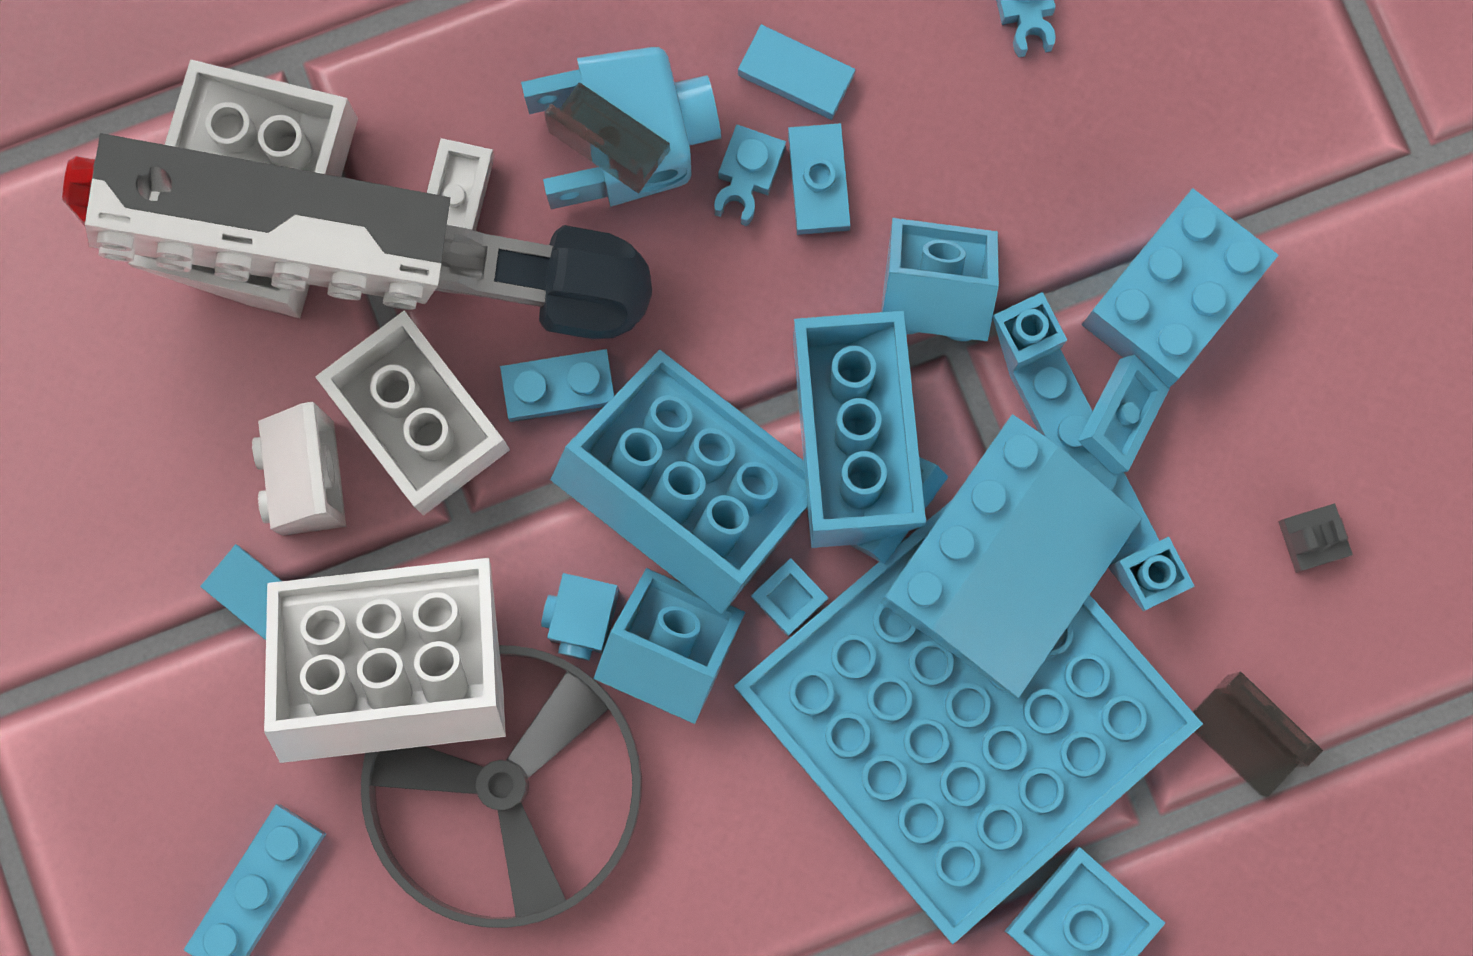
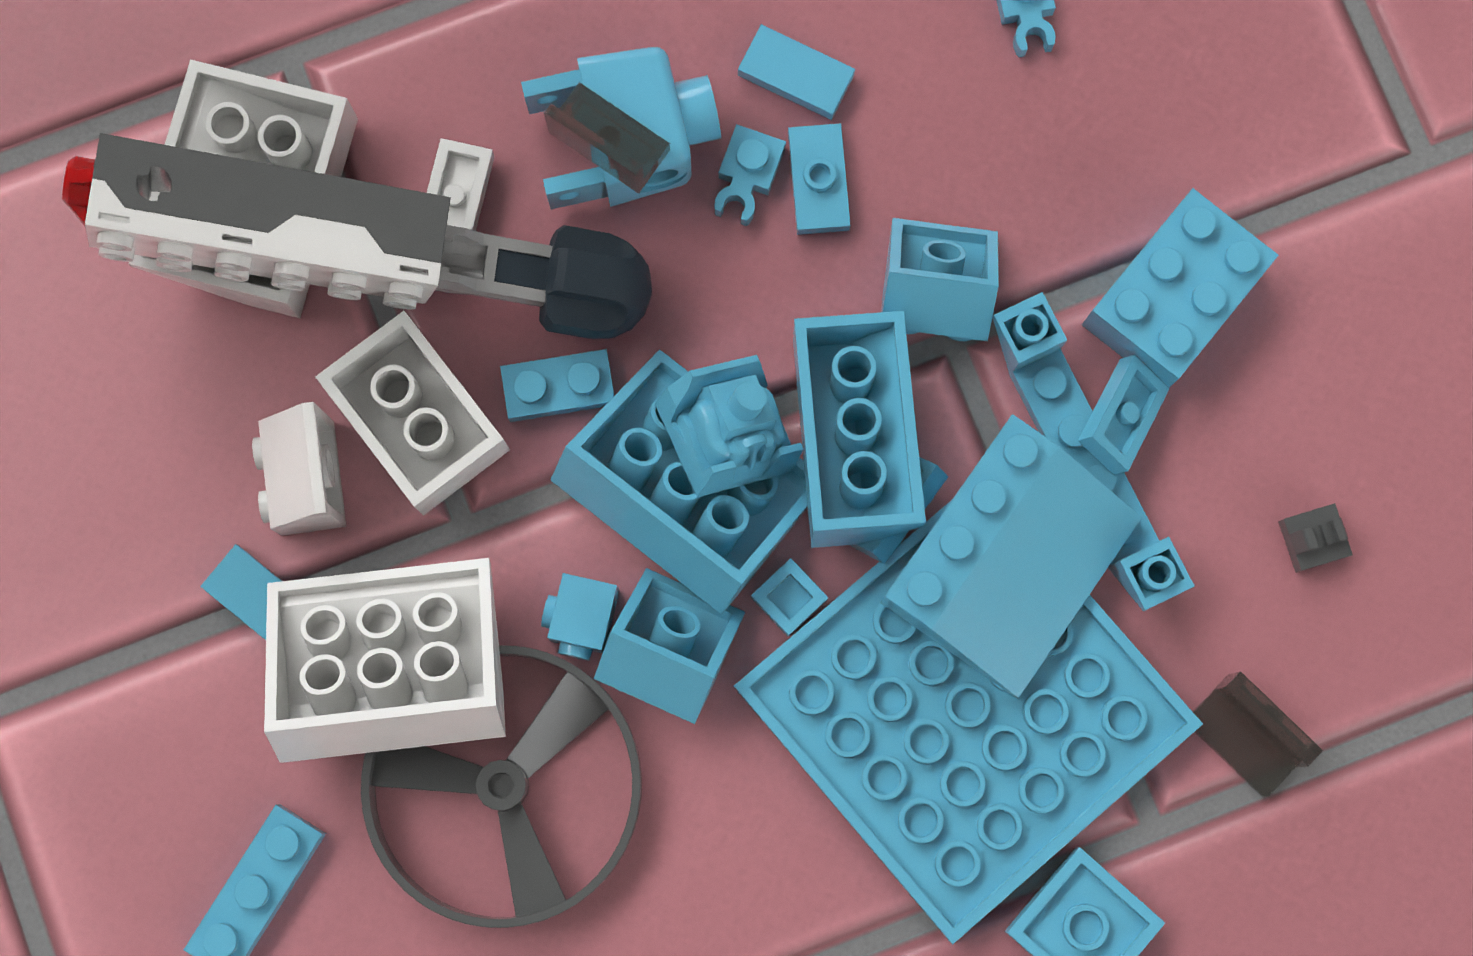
none -> medium azure brick [655,355,804,498]

